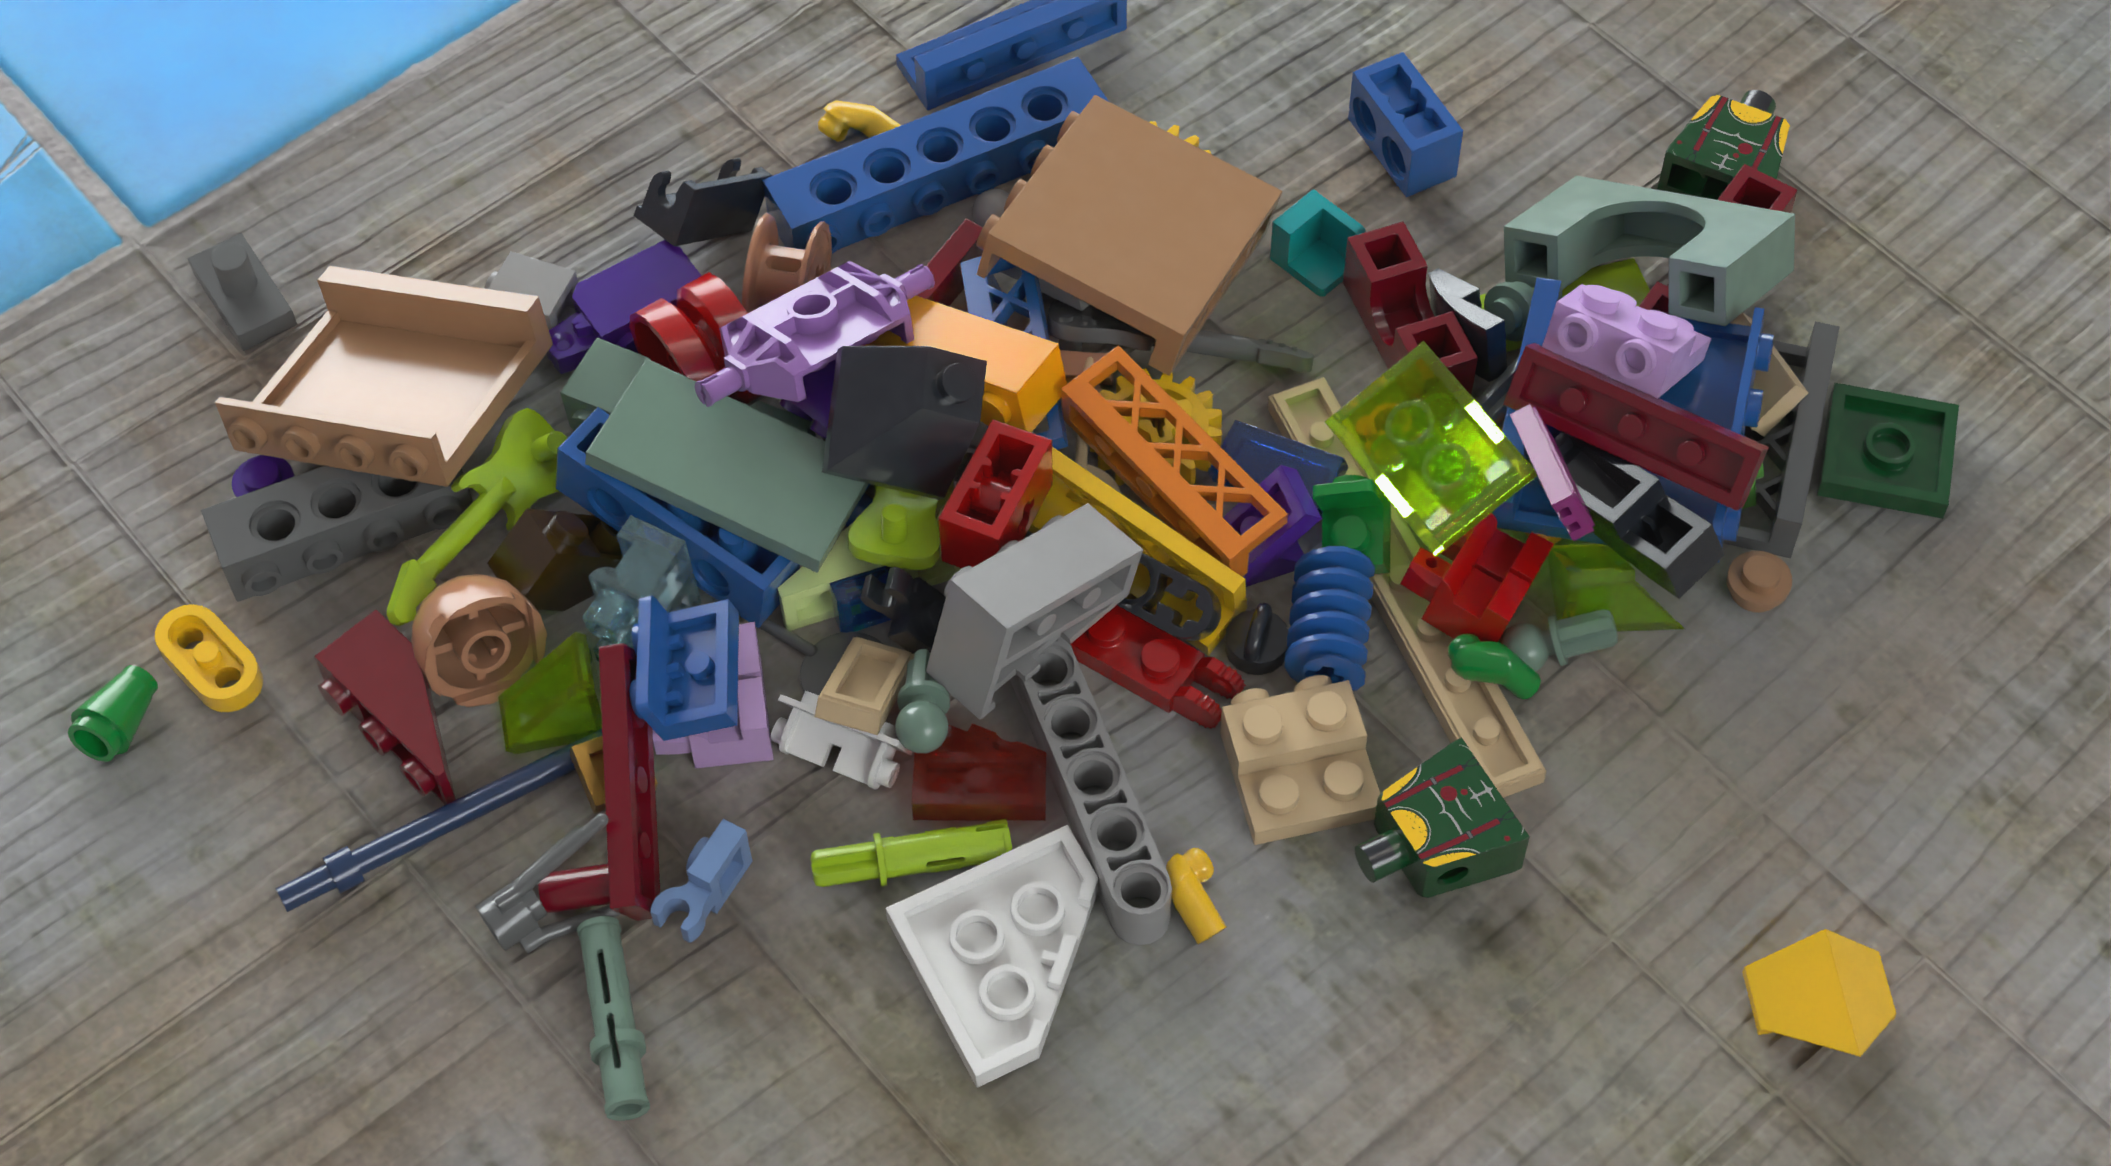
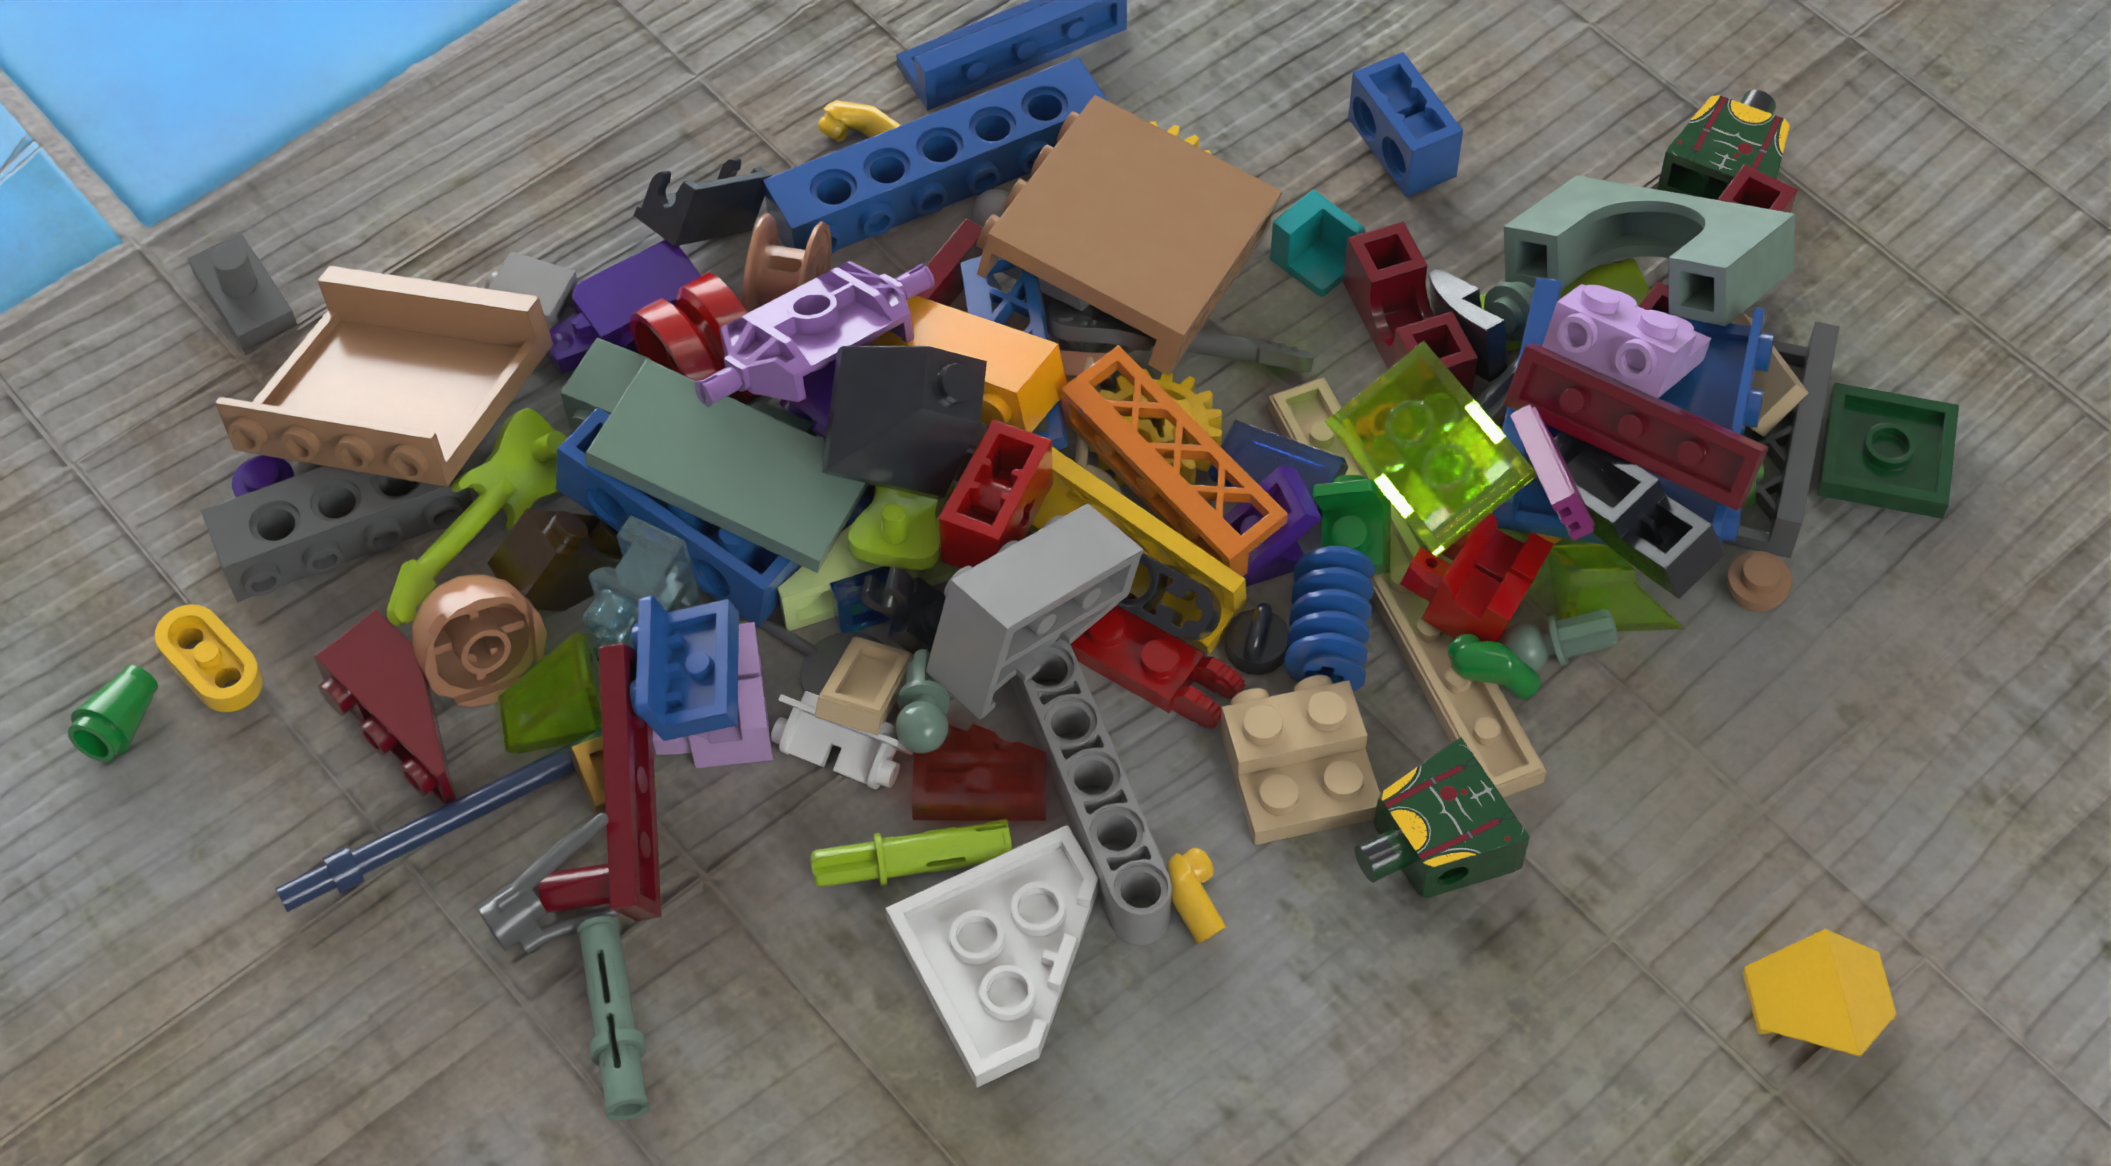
medium blue plate [651,819,753,943] -> none

